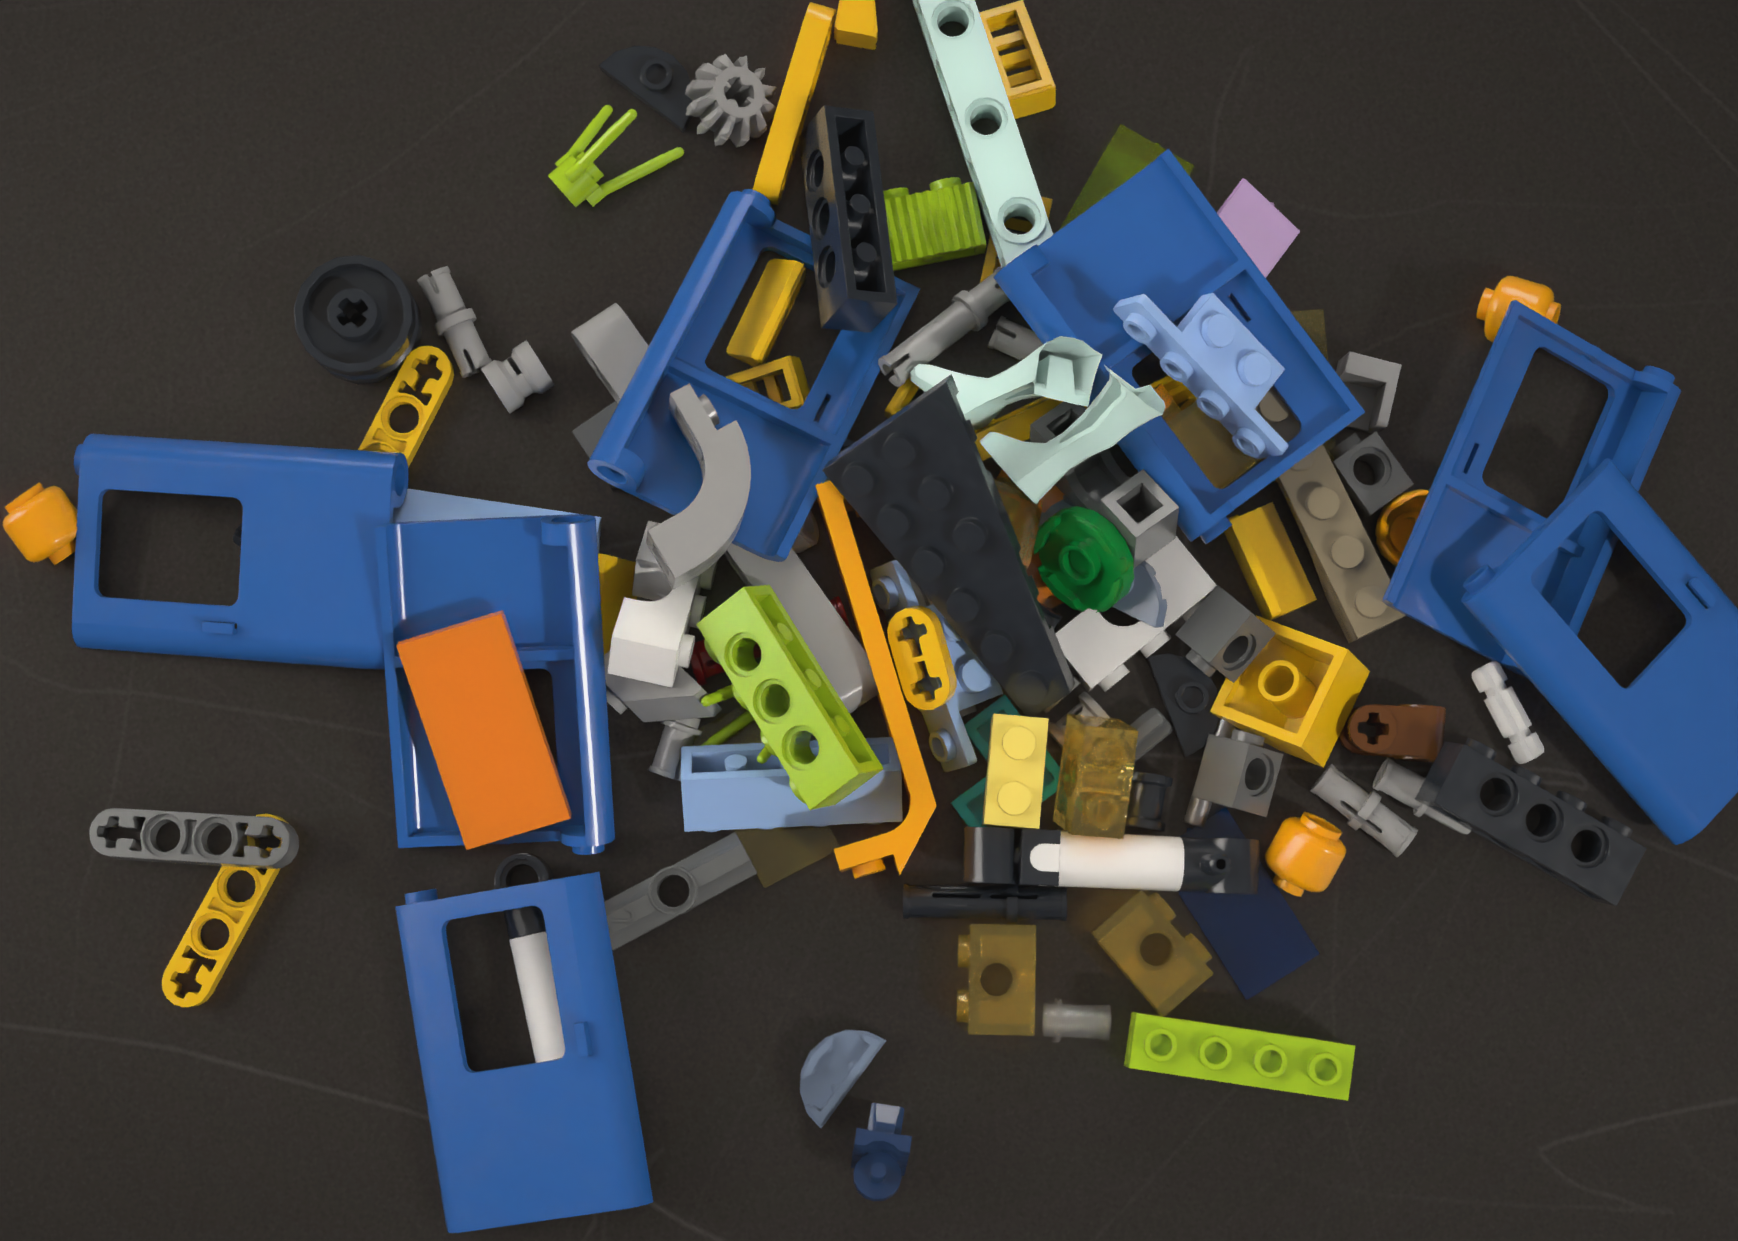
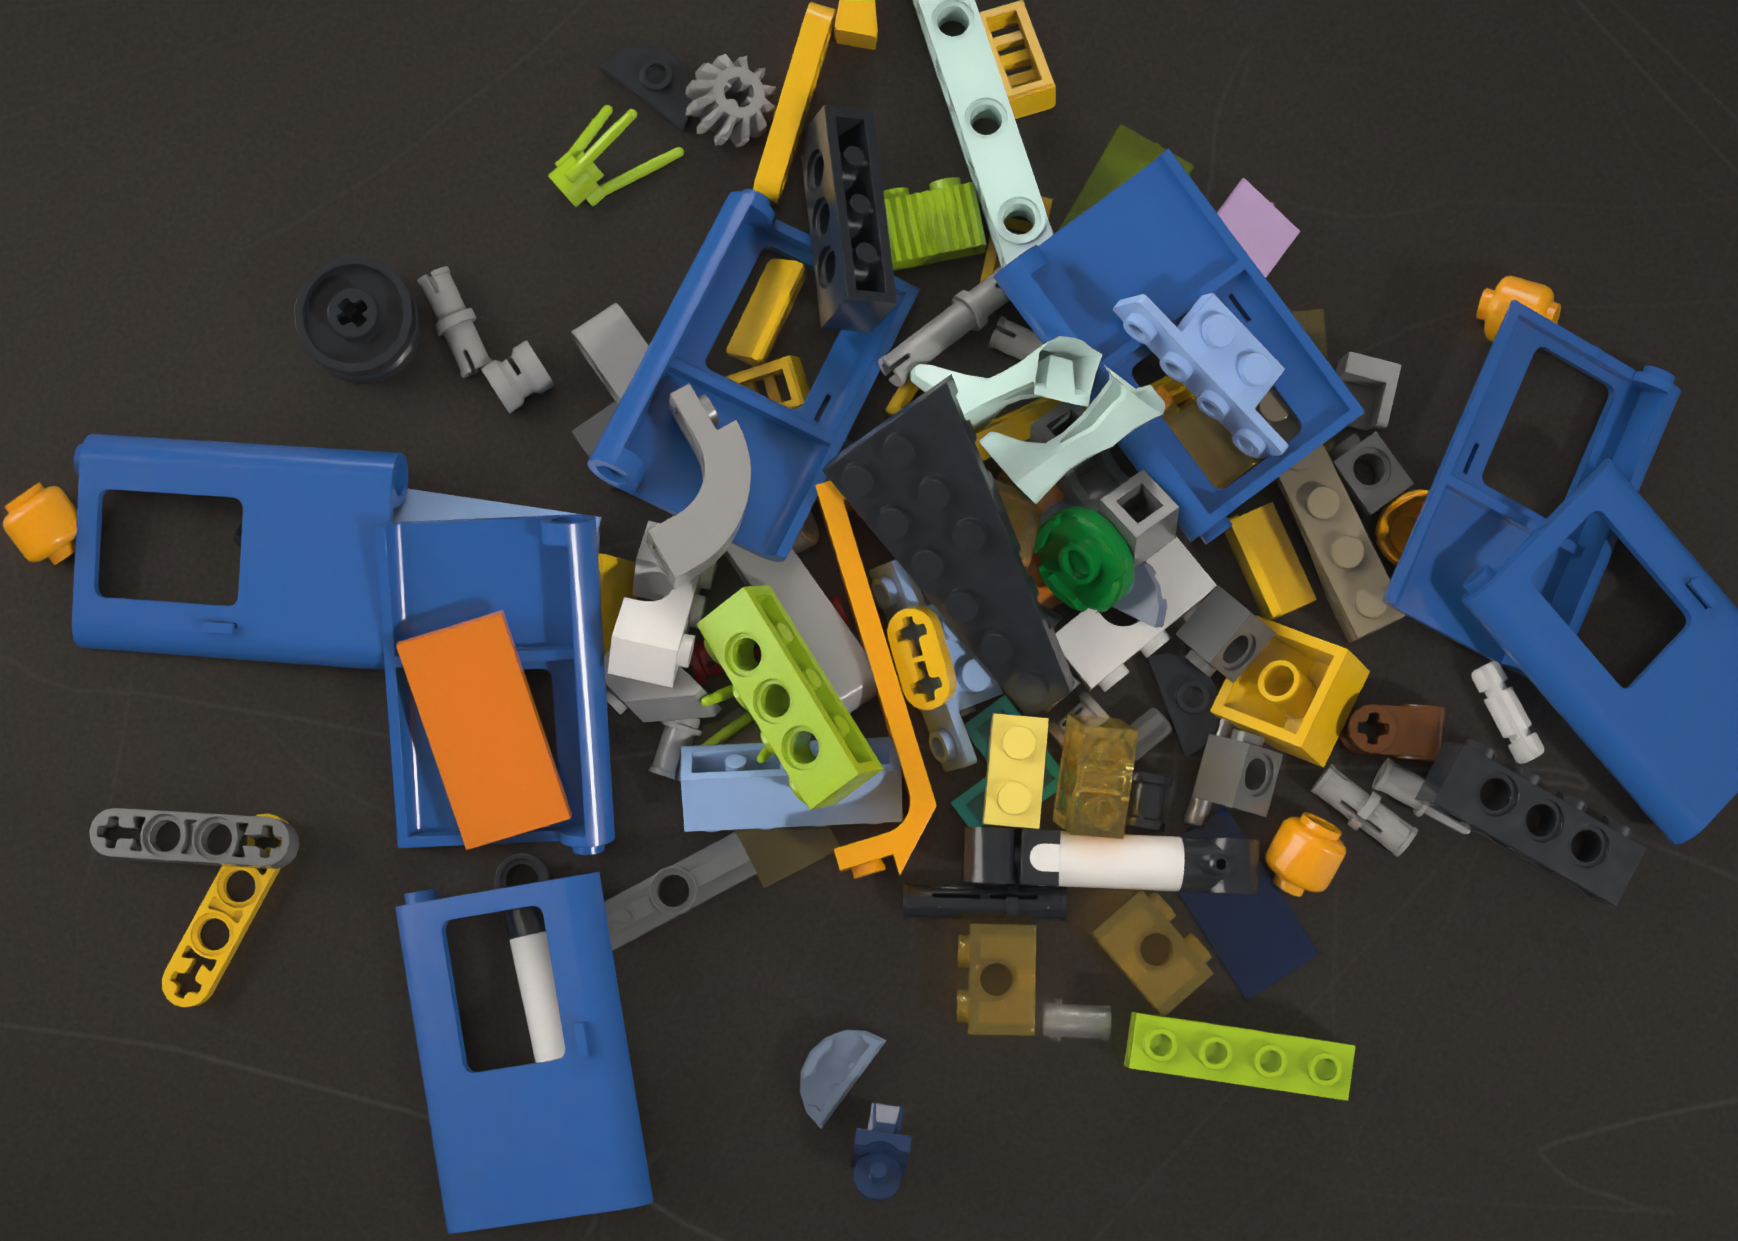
yellow beam [358,345,454,468] -> none

